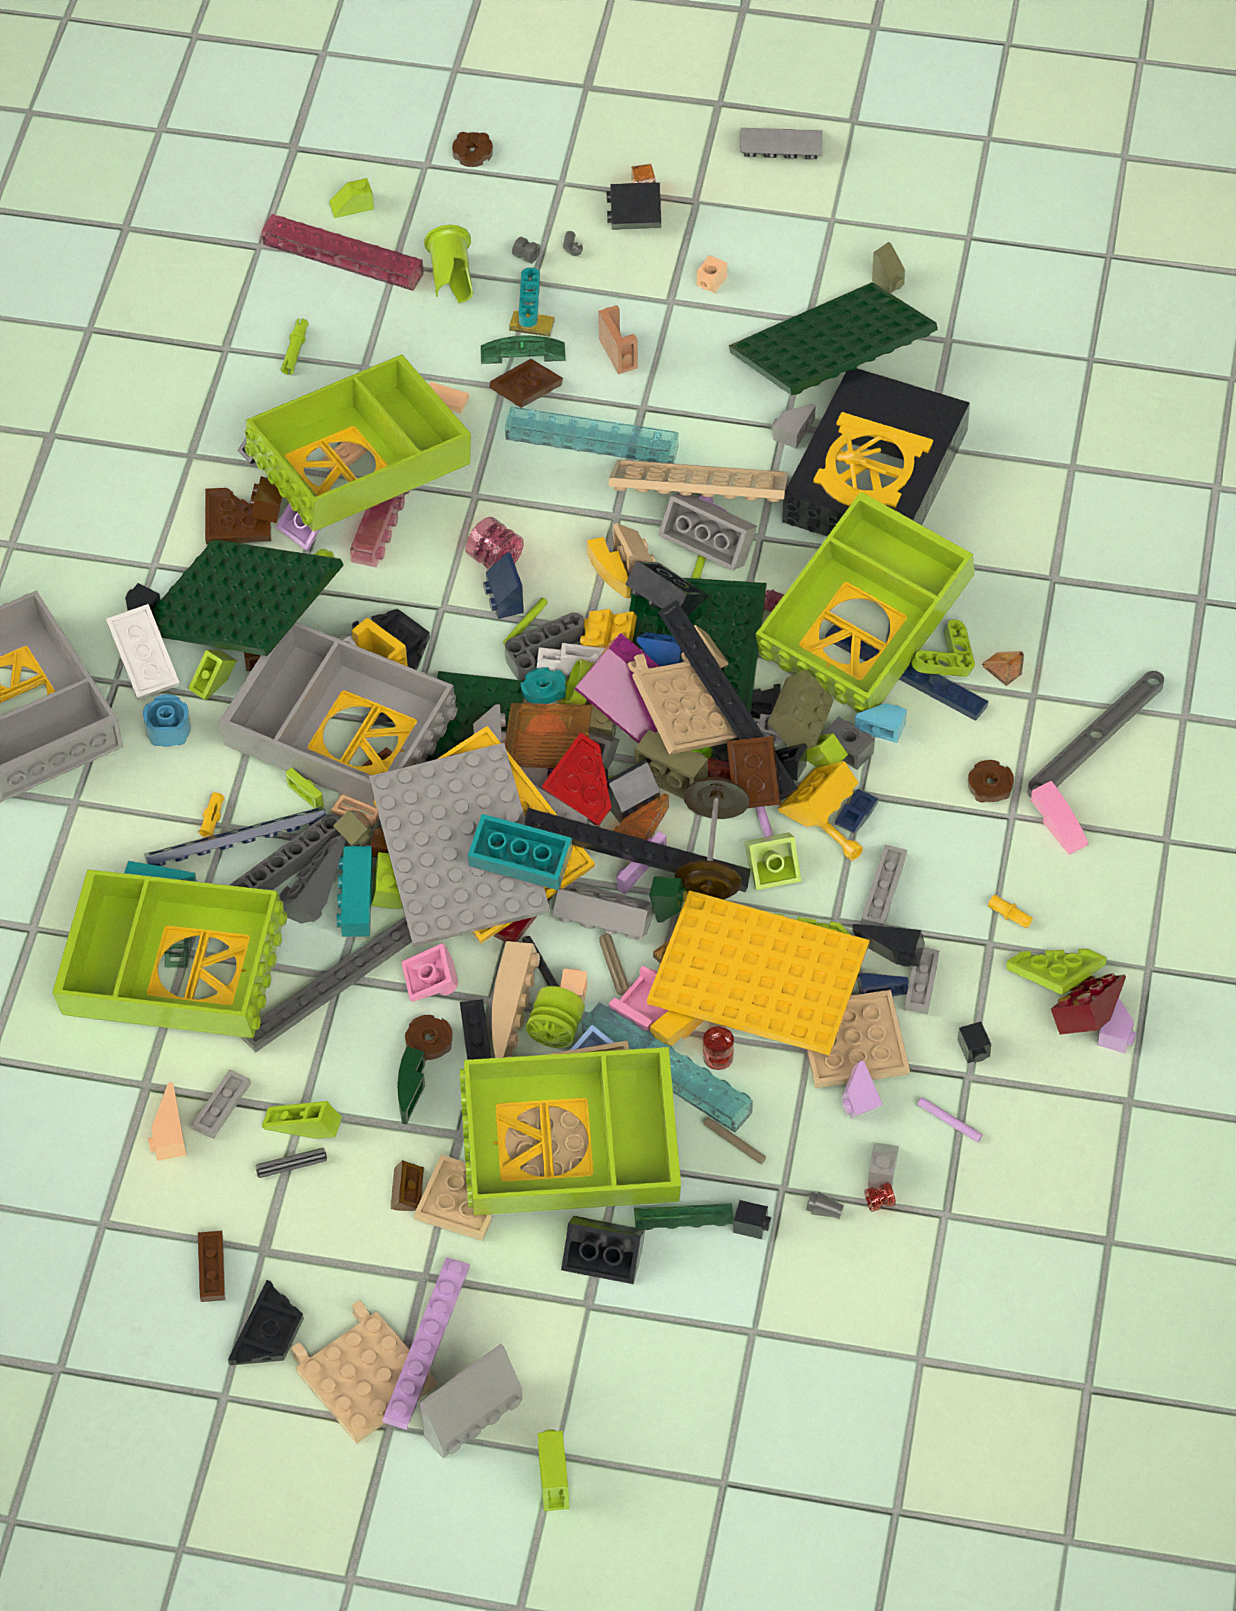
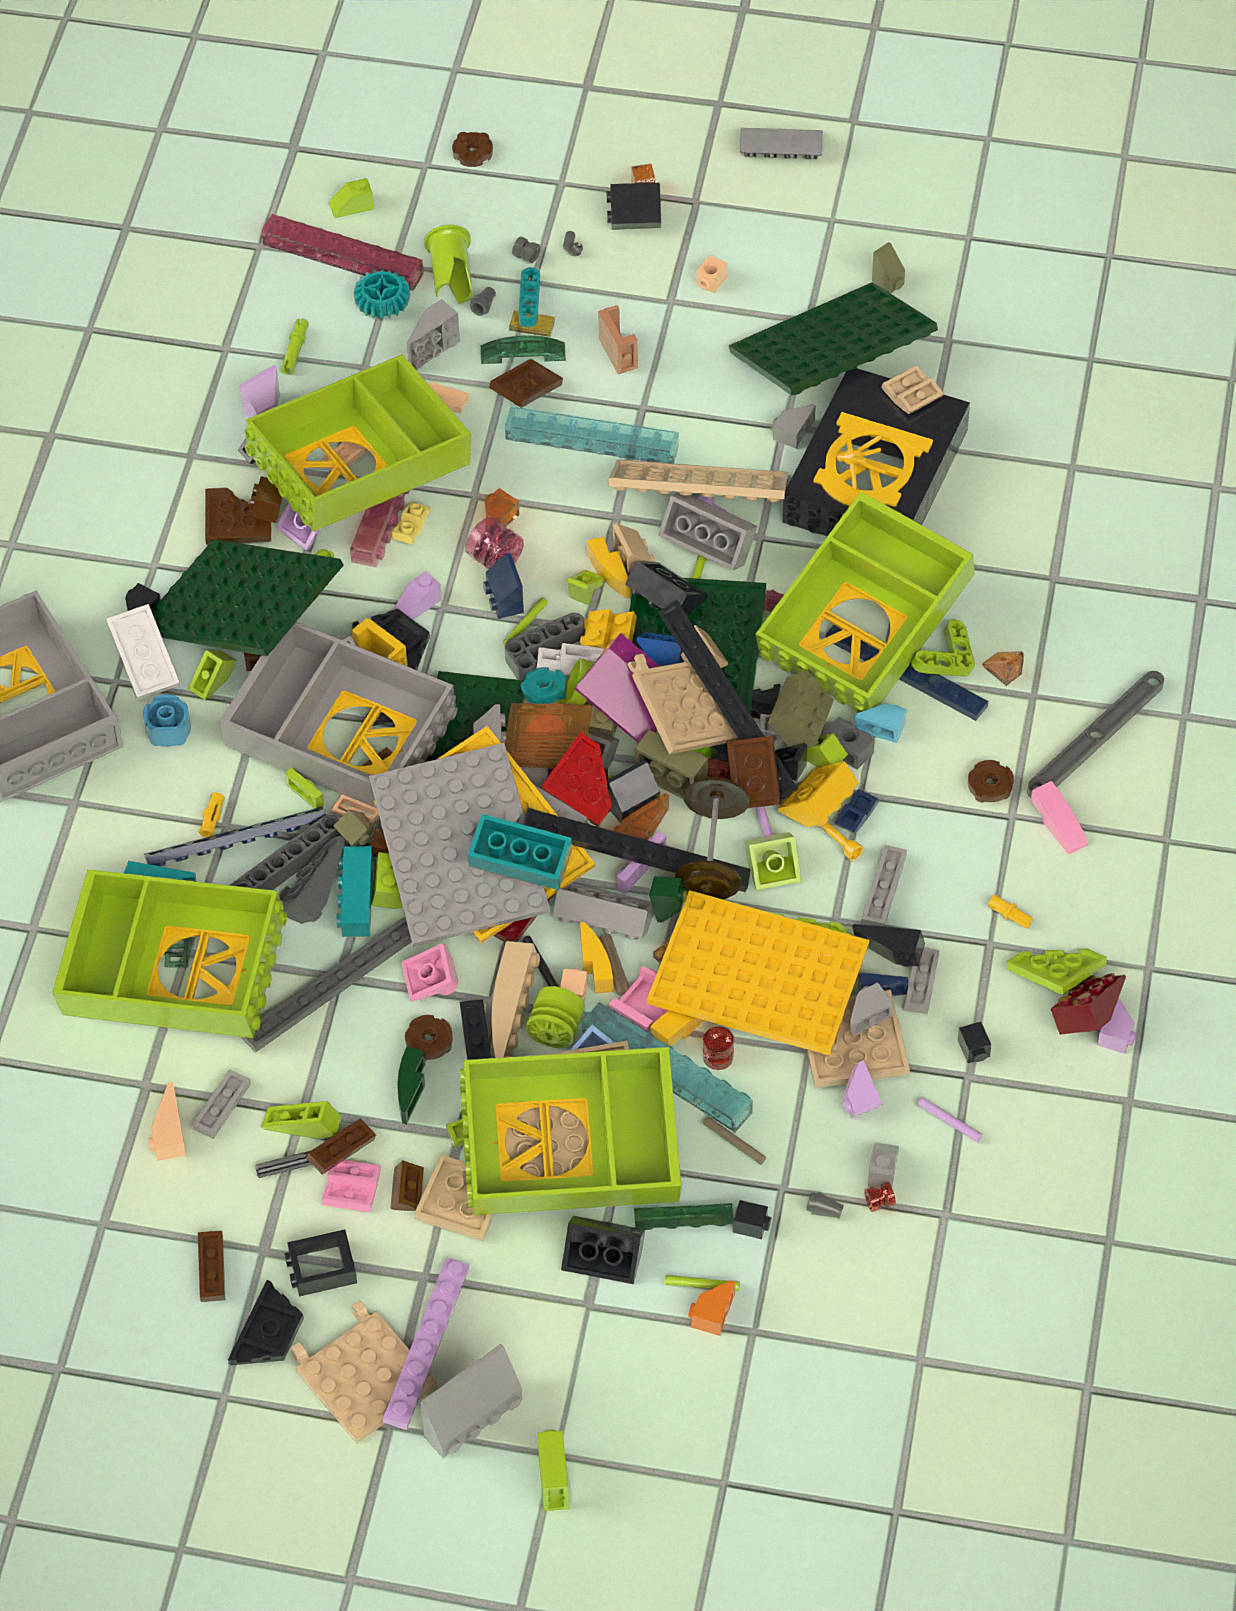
none -> lavender slope [240,365,280,418]
none -> black window [284,1229,357,1297]
none -> reddish brown plate [306,1118,376,1175]
none -> bright pink slope [322,1160,381,1213]
none -> teal gear [354,268,410,320]
none -> light yellow slope [392,501,430,545]
none -> lavender slope [394,571,442,620]
none -> light grey slope [407,299,460,369]
none -> lime plate [446,1119,464,1148]
none -> dark grey cone [470,287,496,316]
none -> clear orange slope [485,488,519,541]
none -> lime slope [567,570,605,605]
none -> yellow slope [580,922,614,993]
none -> lime bar [665,1275,740,1291]
none -> orange slope [688,1281,735,1336]
none -> light grey slope [850,982,893,1037]
none -> tan slope [881,365,944,414]

